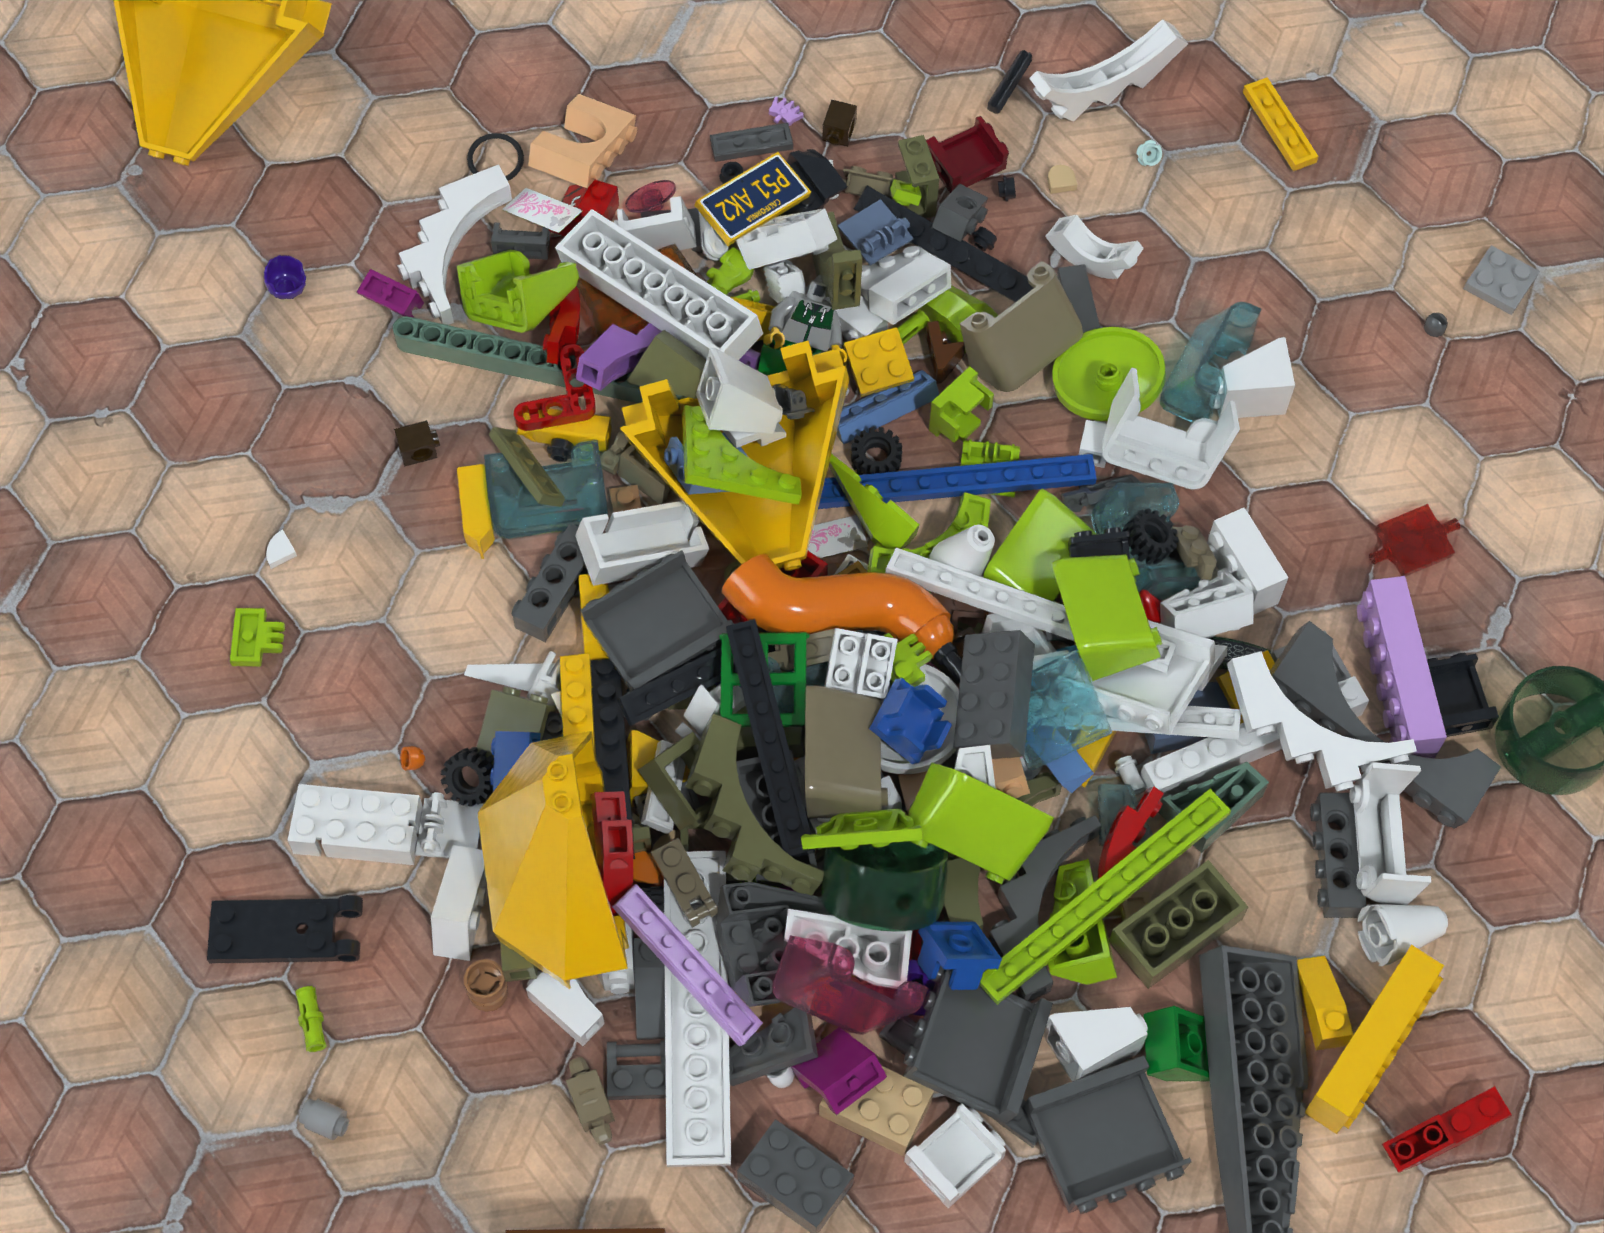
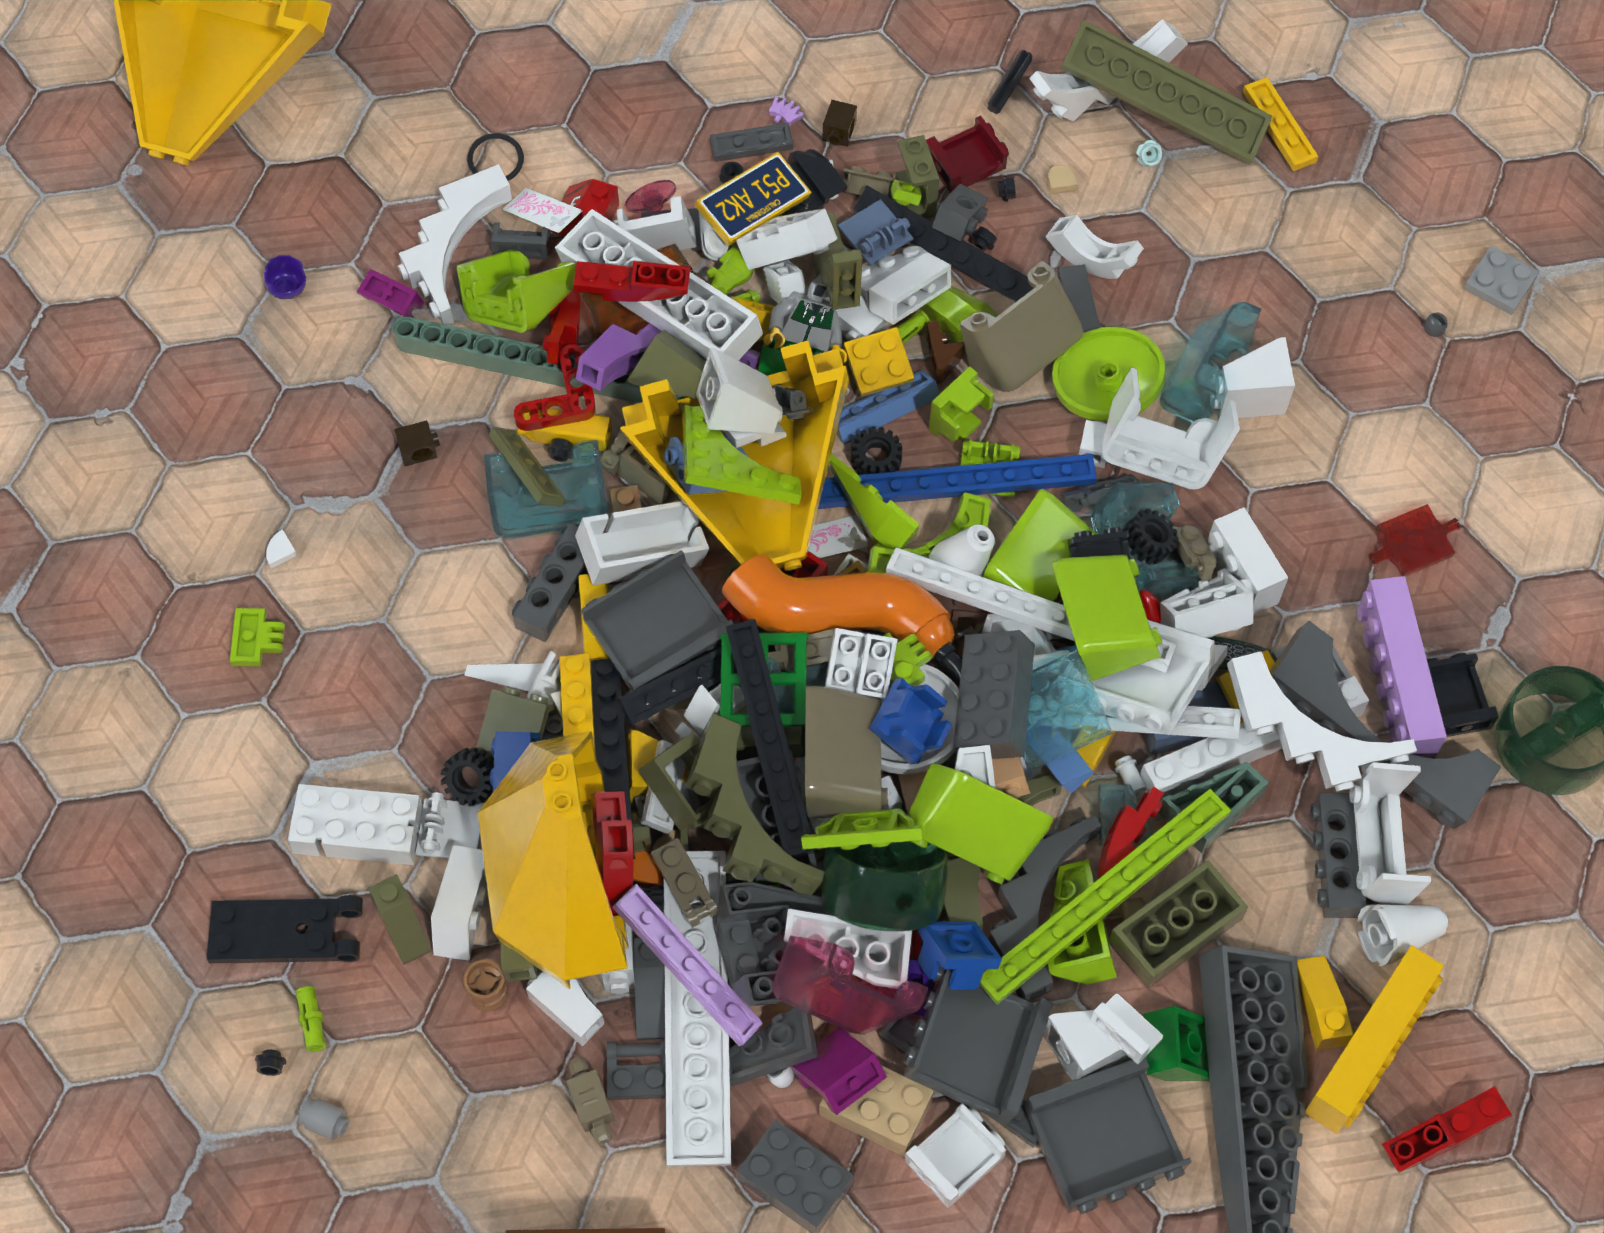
orange hinge [400,746,425,771] -> none
yellow piece [457,464,495,559] -> none
light nougat arch [528,94,637,188] -> none
none -> black plate [255,1049,287,1076]
none -> olive slope [368,874,431,965]
none -> red slope [574,261,690,302]
none -> olive plate [1060,19,1272,164]
none -> white panel [1090,994,1163,1064]

